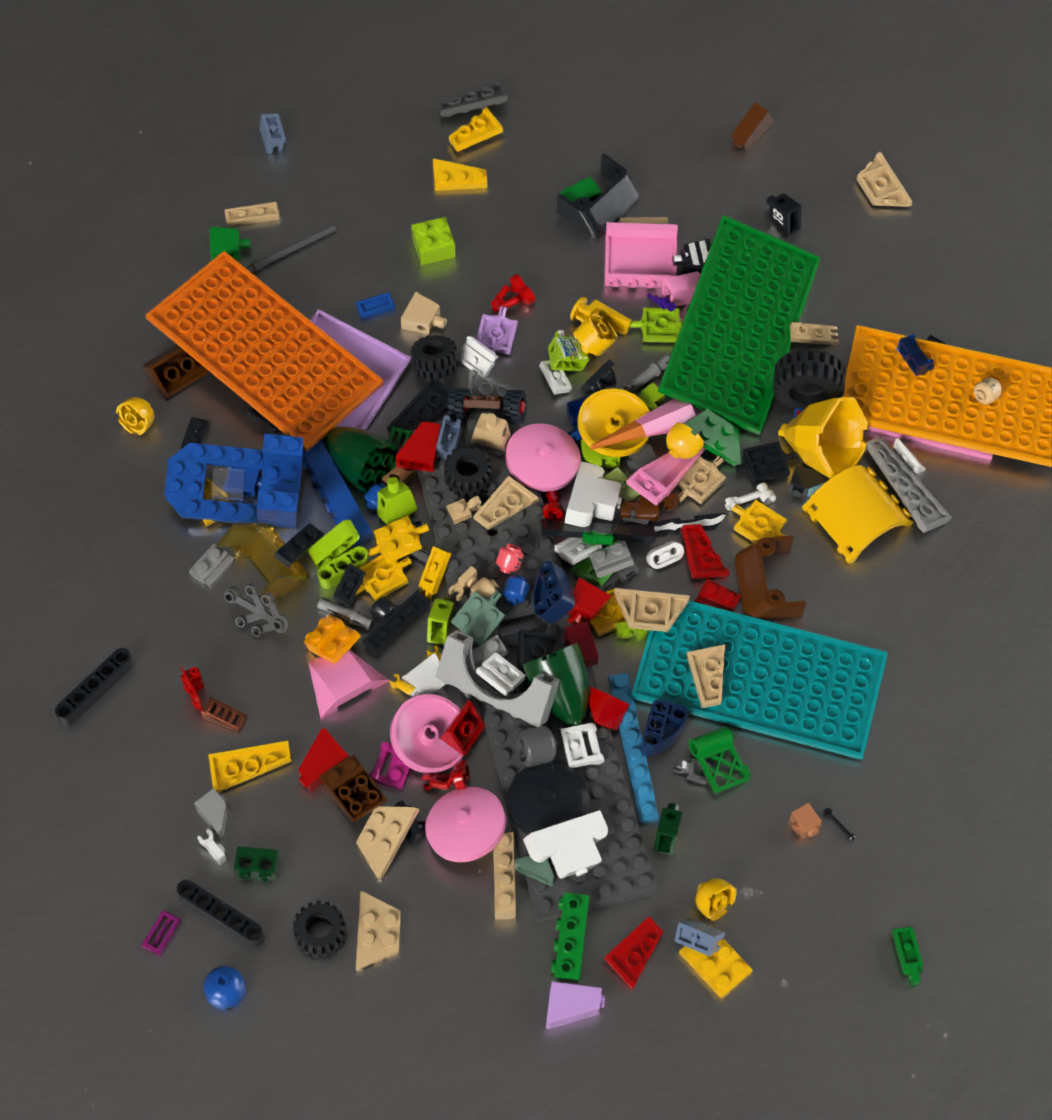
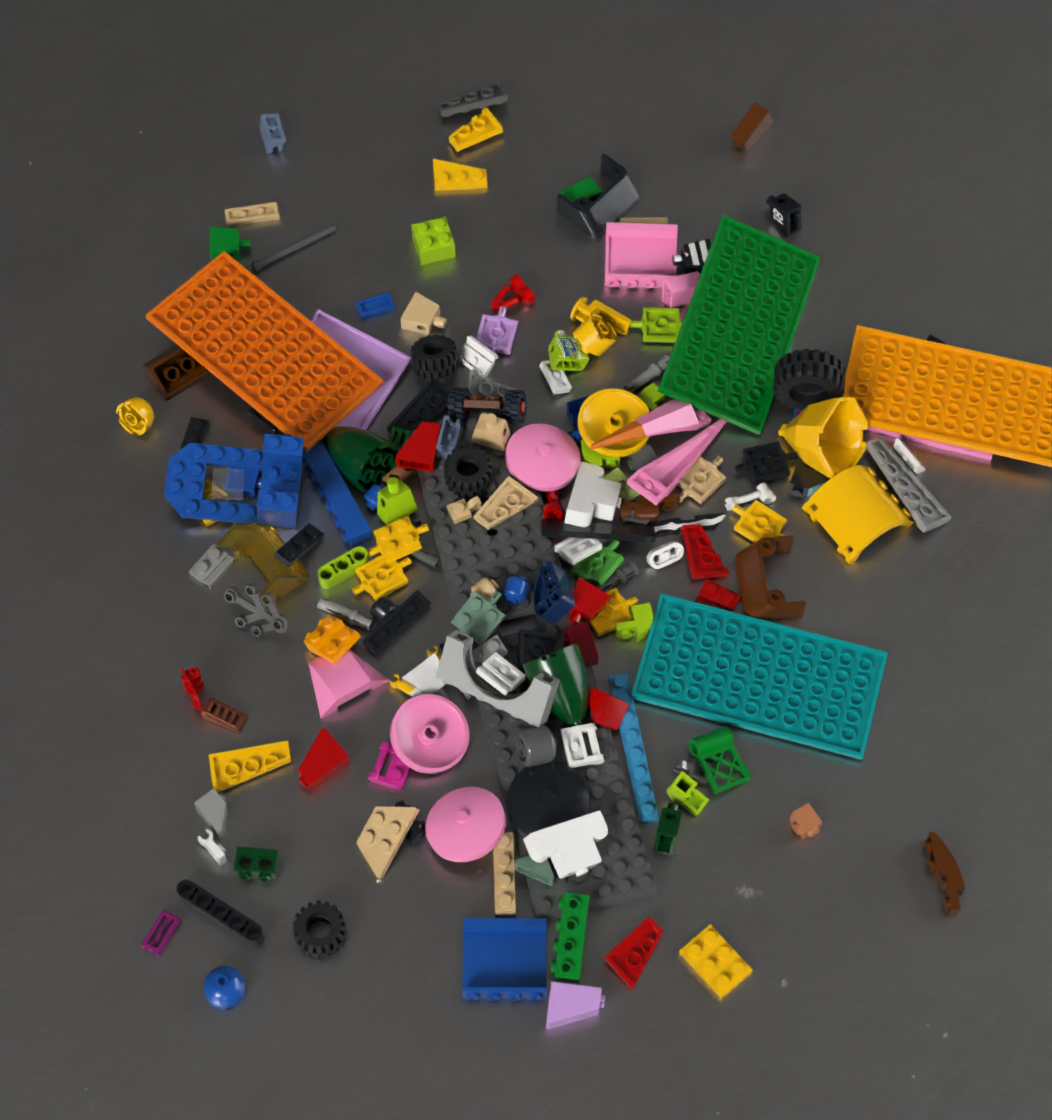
black beam [55,648,133,726] -> none
lime beam [308,520,360,568] -> none
reddish brown slope [320,754,387,823] -> none
black tile [331,563,366,607] -> none
tan wing [356,891,401,971] -> none
yellow hinge [419,546,451,600] -> none
red piece [421,760,470,790] -> none
lime torso [427,597,454,645] -> none
red slope [440,701,485,756] -> none
tan plate [449,566,477,601] -> none
coral head [496,544,524,574] -> none
black tile [580,359,616,393] -> none
green pin [582,530,613,546] -> none
light grey plate [588,541,634,578] -> none
tan wing [614,588,690,632] -> none
dark blue beam [639,699,689,757] -> none
dark purple piece [647,293,676,311] -> none
yellow cylinder [666,422,704,459] -> none
sand blue hinge [674,918,725,956] -> none
green wing [685,409,742,466] -> none
tan wing [686,645,725,708] -> none
yellow cylinder [696,878,736,921] -> none
tan hinge [790,322,839,346] -> none
black hinge [824,808,856,841] -> none
tan wing [857,152,913,207] -> none
green hinge [891,926,923,986] -> none
clear blue hinge [897,334,934,377] -> none
tan head [974,377,1002,405] -> none
none -> blue panel [462,918,547,1001]
none -> lime brick [667,771,709,816]
none -> reddish brown slope [924,832,965,916]

